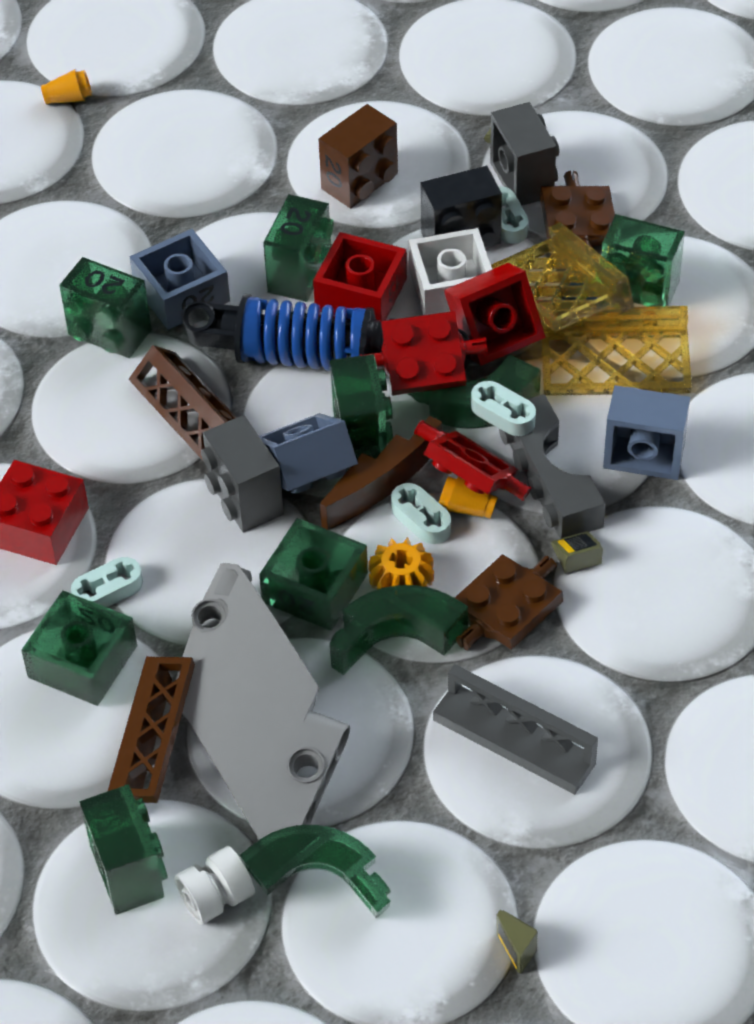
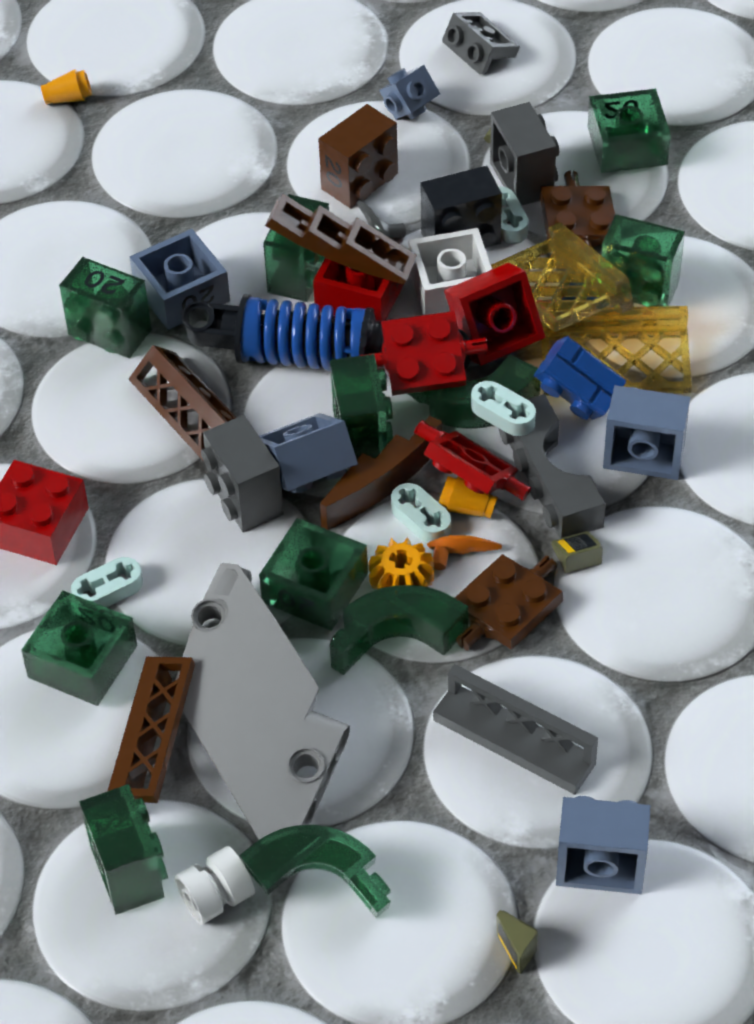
none -> reddish brown slope [265,194,417,284]
none -> dark grey bar [357,200,406,238]
none -> sand blue brick [379,65,440,119]
none -> orange bar [427,535,502,570]
none -> dark grey bracket [442,12,520,74]
none -> blue brick [534,336,626,420]
none -> sand blue brick [556,796,651,894]
none -> clear green brick [587,88,671,173]

